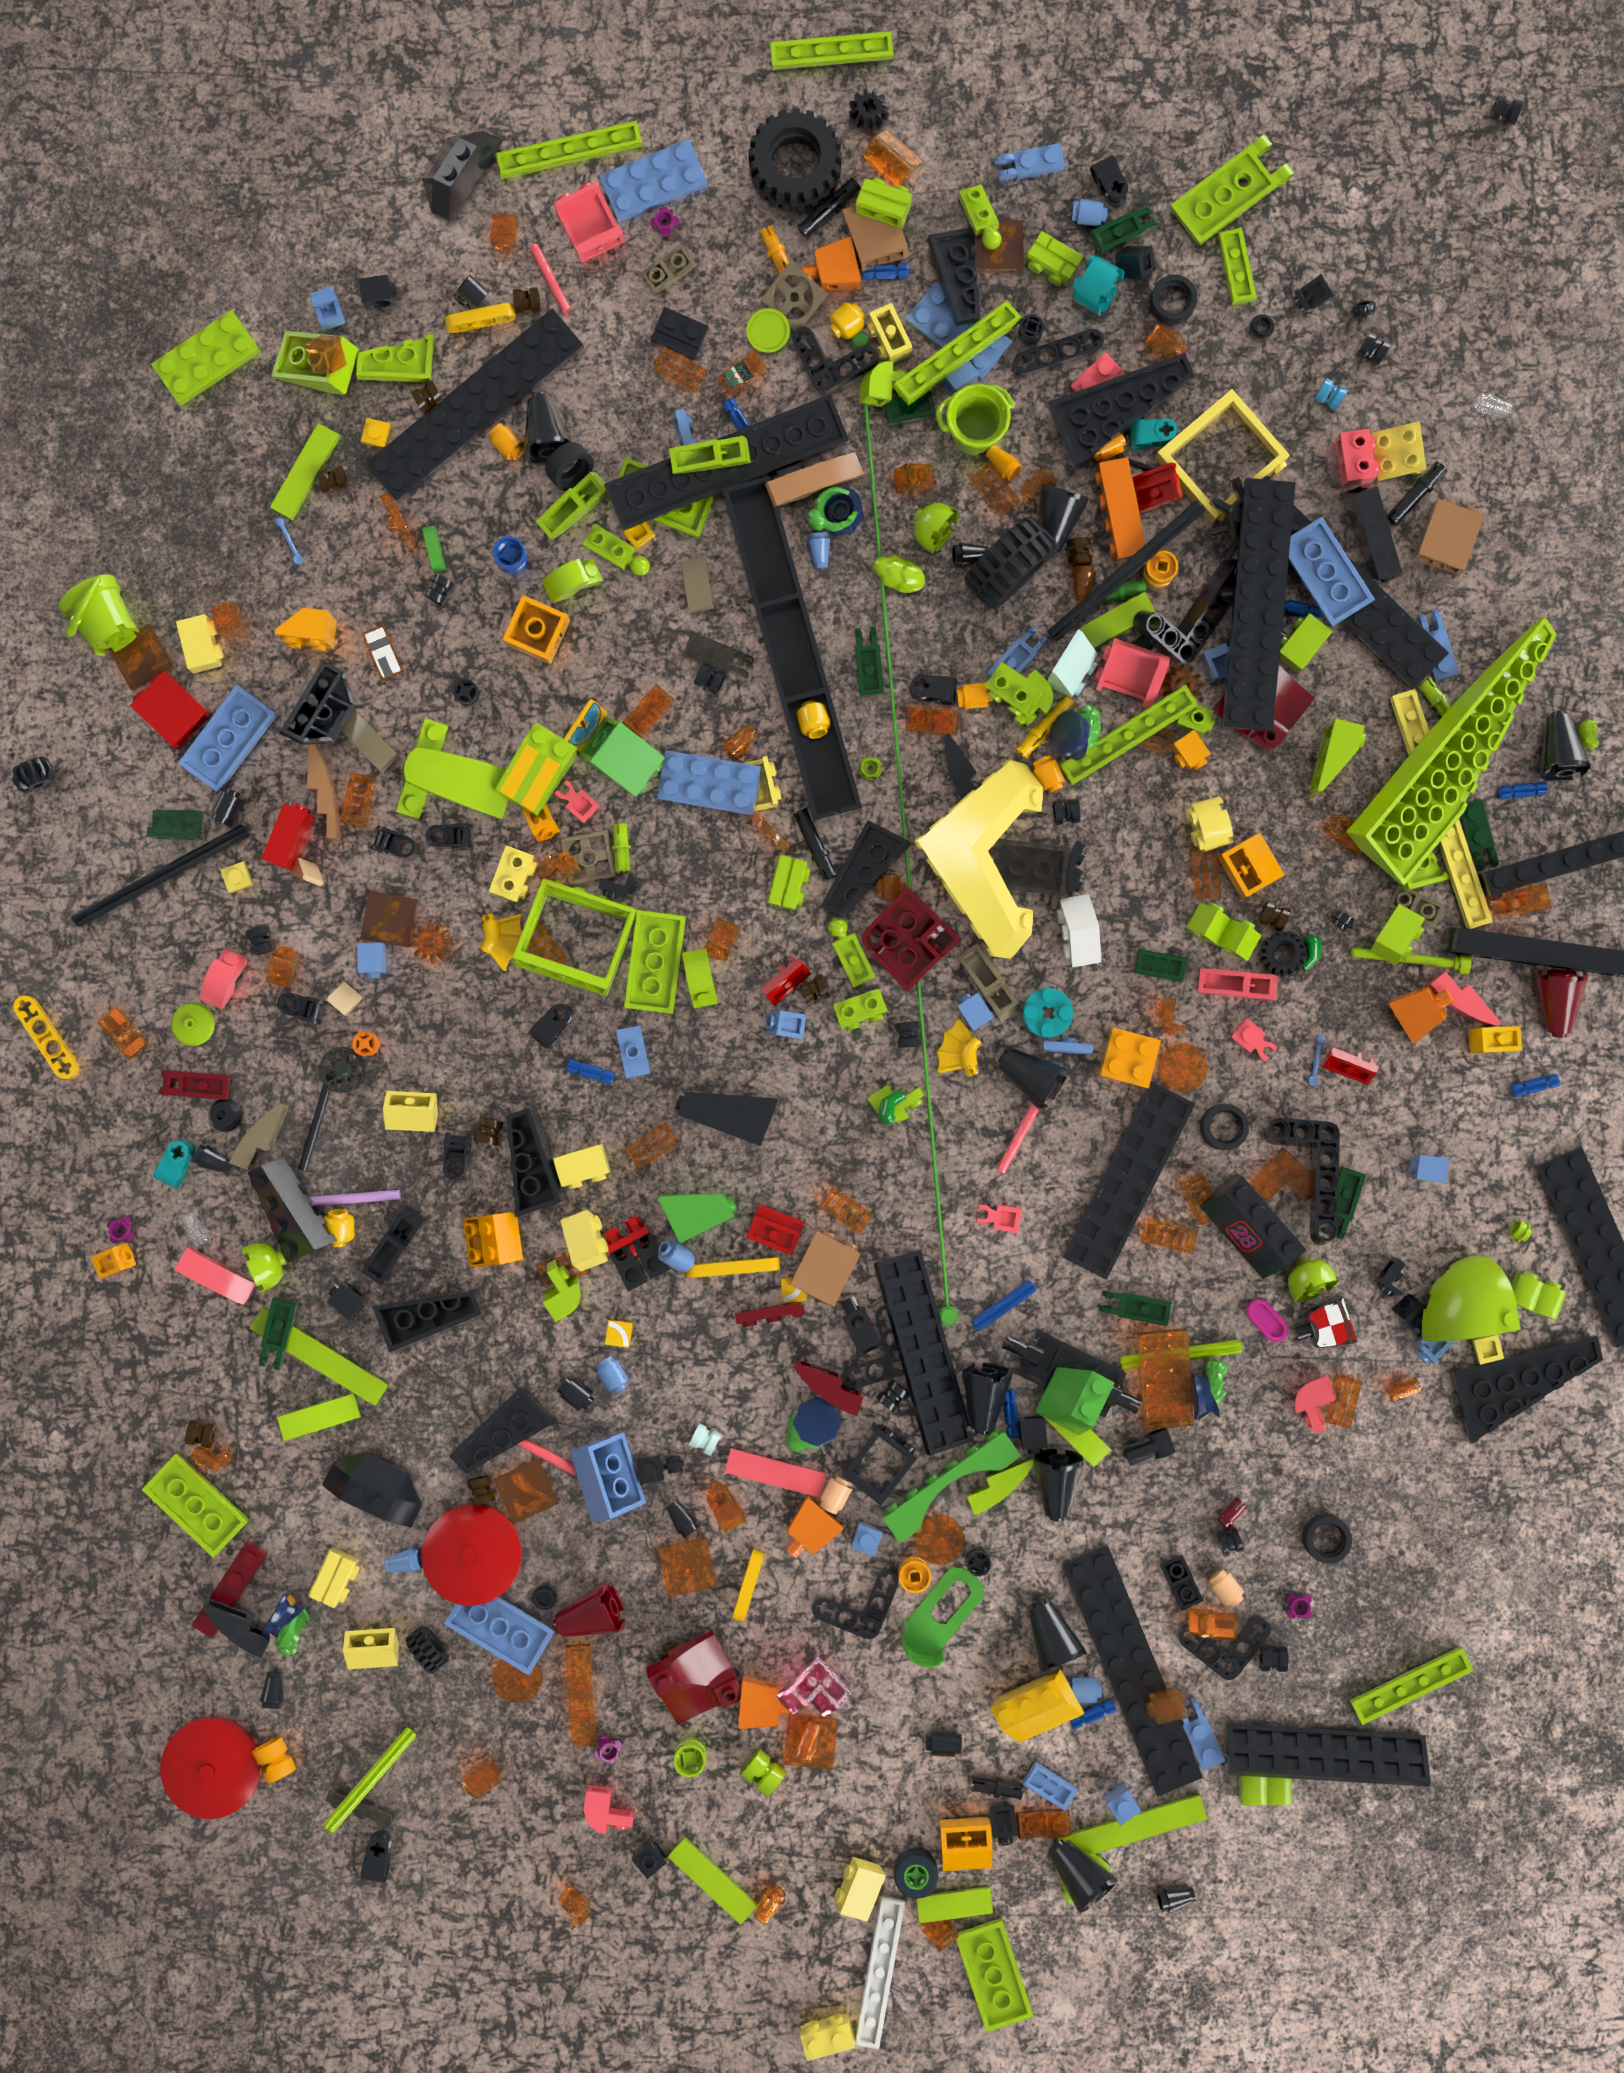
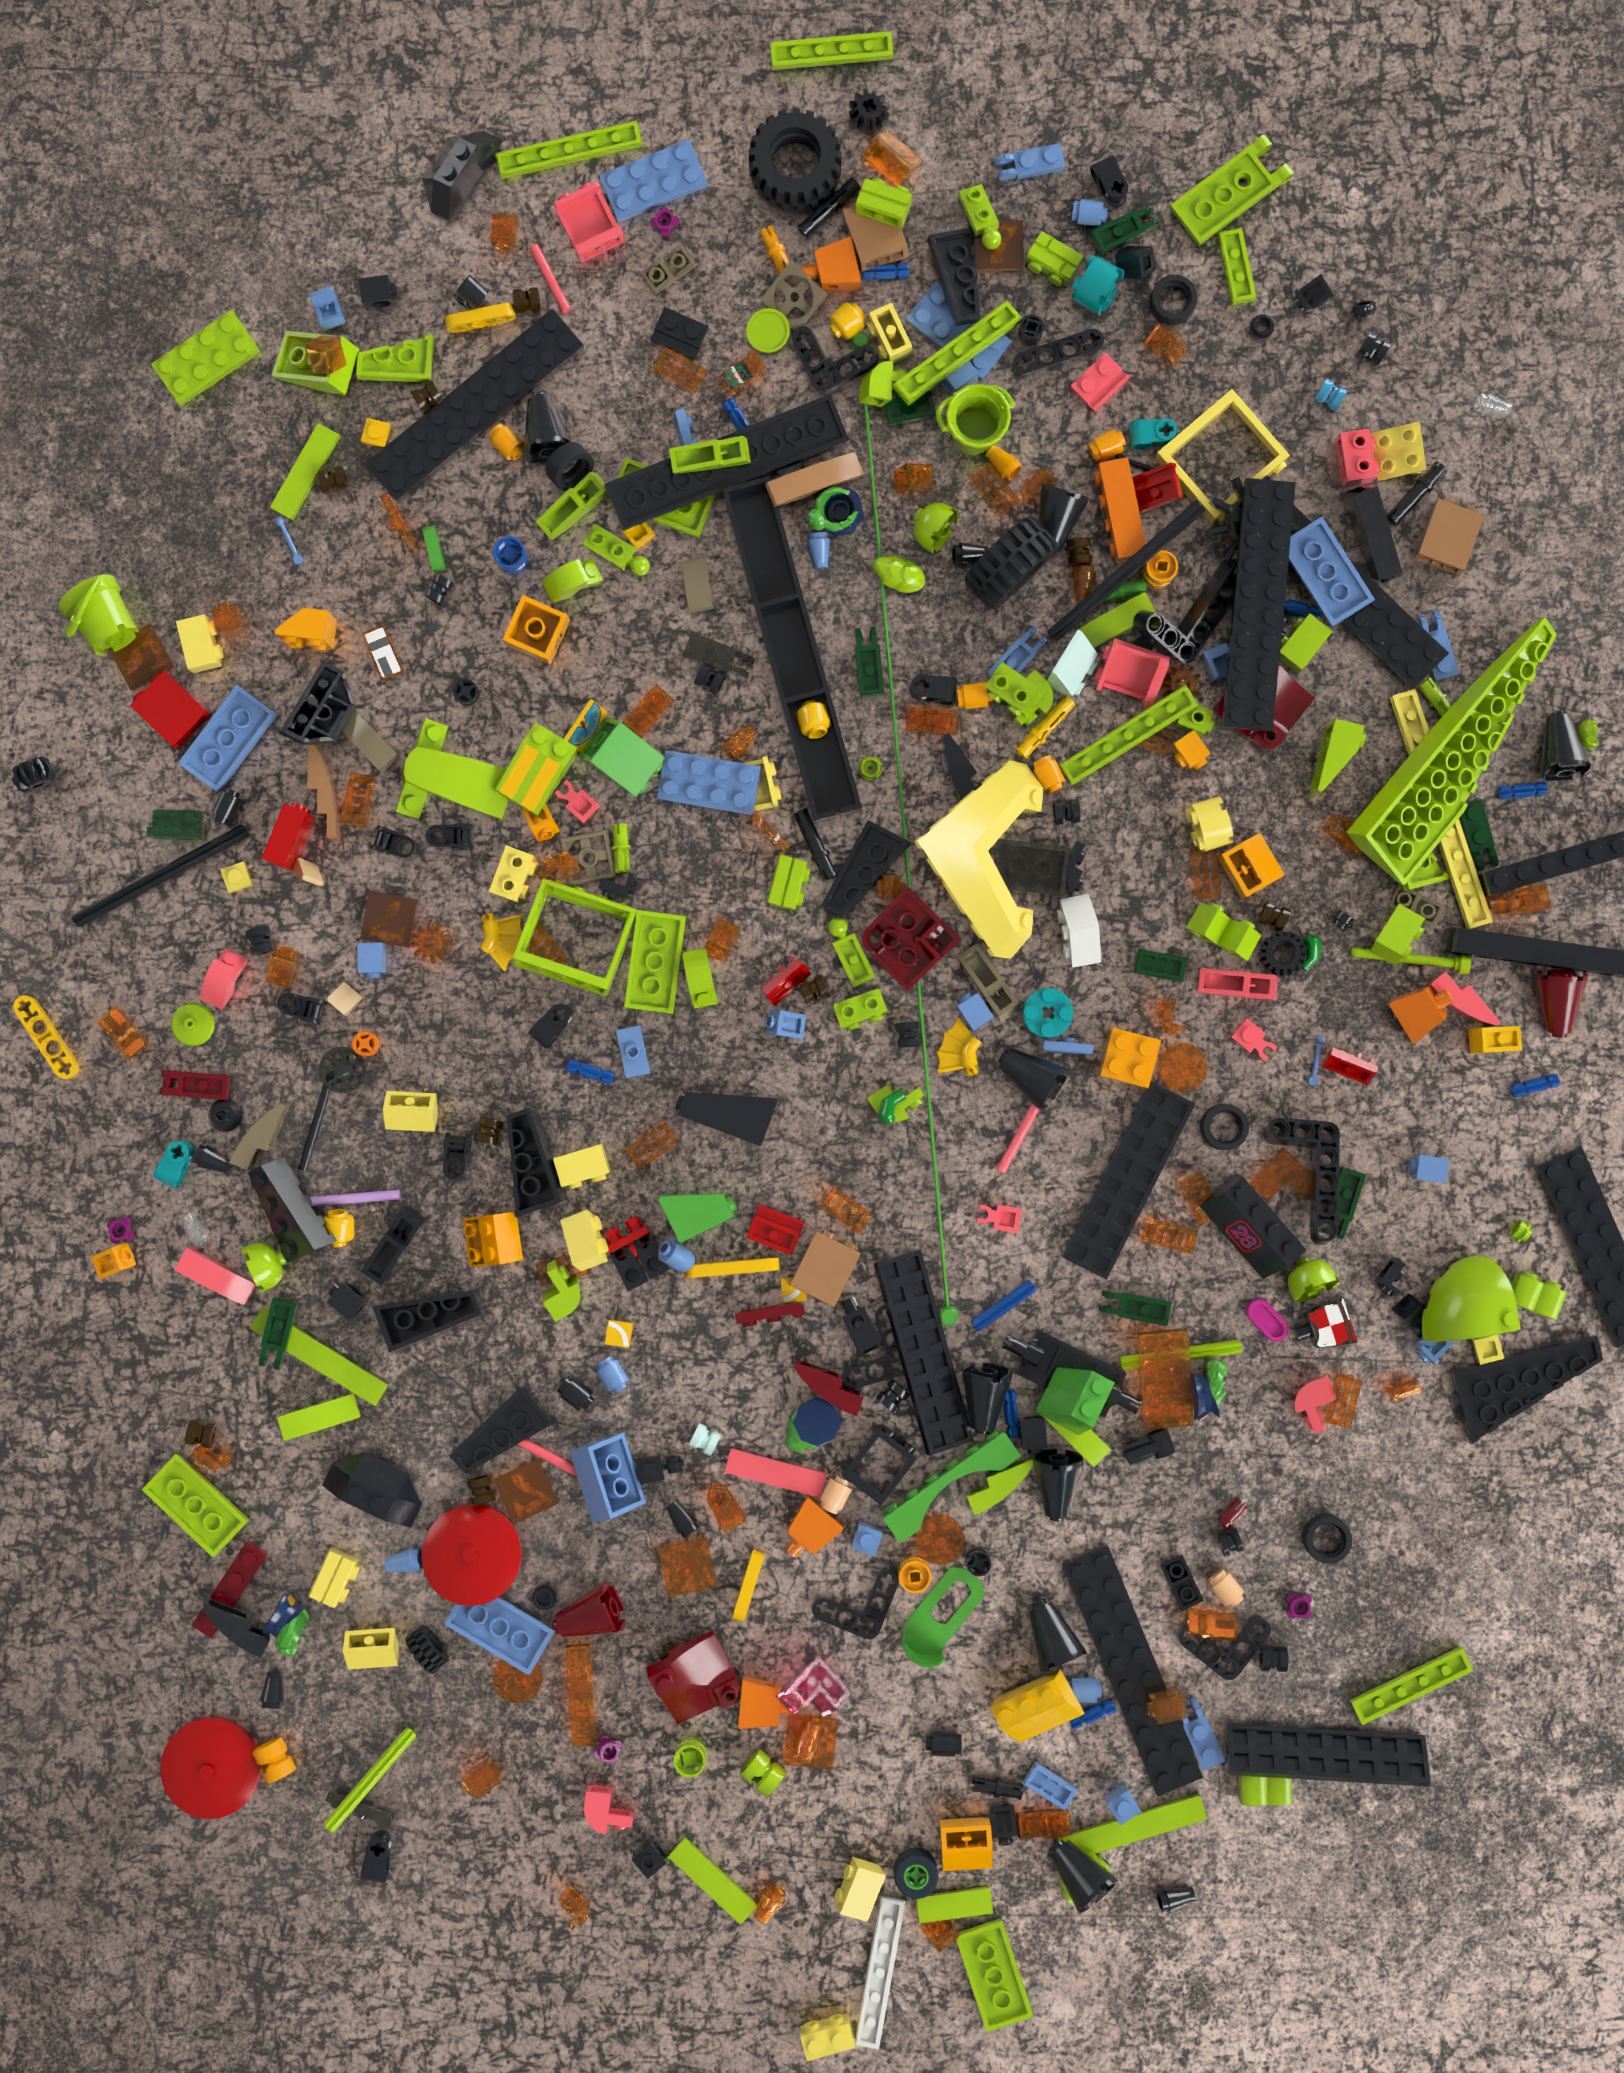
black wing [1047,353,1194,470] -> none
dark blue piece [1050,705,1101,761] -> none
black wheel [1490,94,1523,126] -> none

